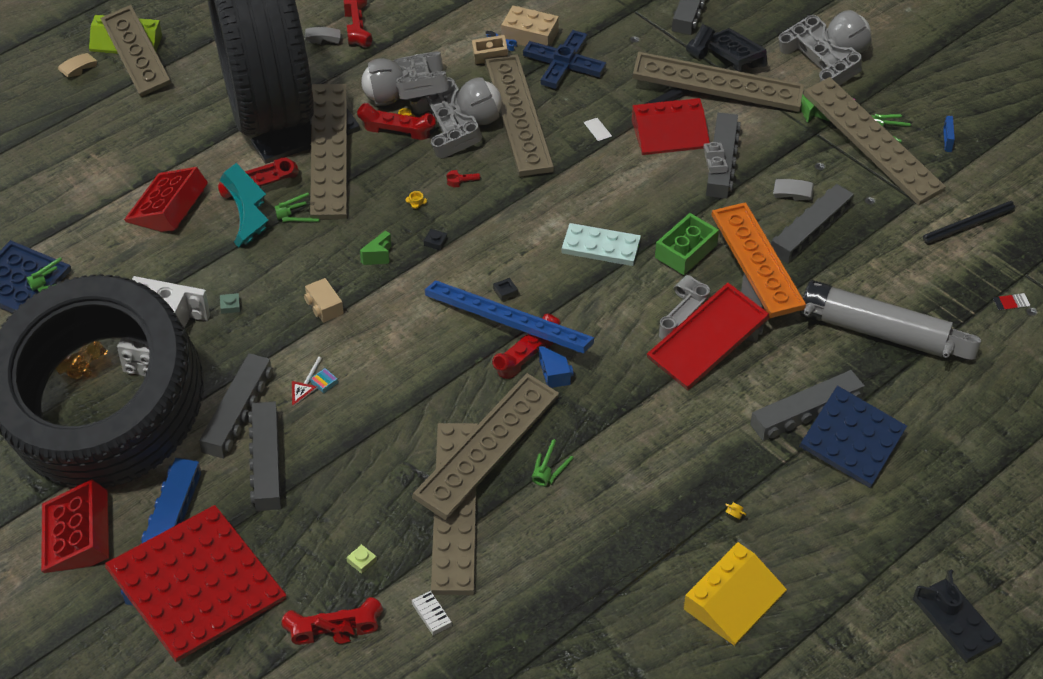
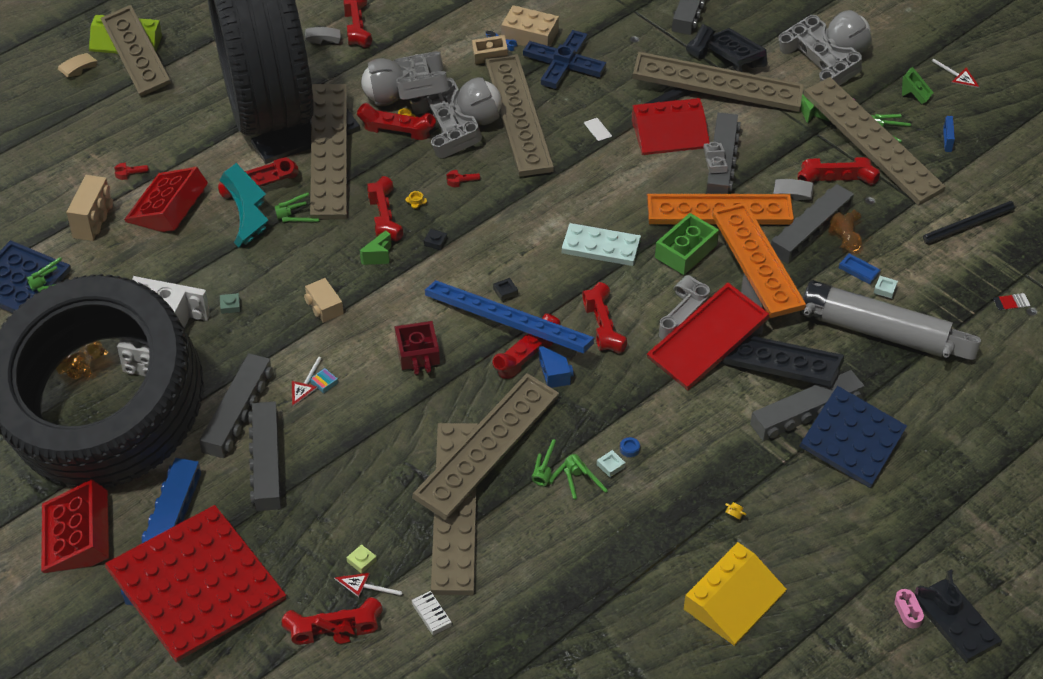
none -> tan brick [66,175,113,241]
none -> red bar [114,162,149,180]
none -> piece [334,573,403,597]
none -> red plate [367,176,403,242]
none -> dark red hinge [394,321,440,375]
none -> bright green plant [564,454,608,500]
none -> red plate [582,282,627,354]
none -> light aqua plate [597,450,626,477]
none -> blue tile [620,437,640,457]
none -> orange plate [647,194,794,225]
none -> black plate [721,335,844,387]
none -> red plate [797,157,880,185]
none -> clear orange animal [828,210,862,252]
none -> blue tile [839,253,881,284]
none -> light aqua plate [874,276,898,299]
none -> bright pink beam [894,589,924,629]
none -> bright green slope [902,67,934,104]
none -> piece [932,59,980,88]

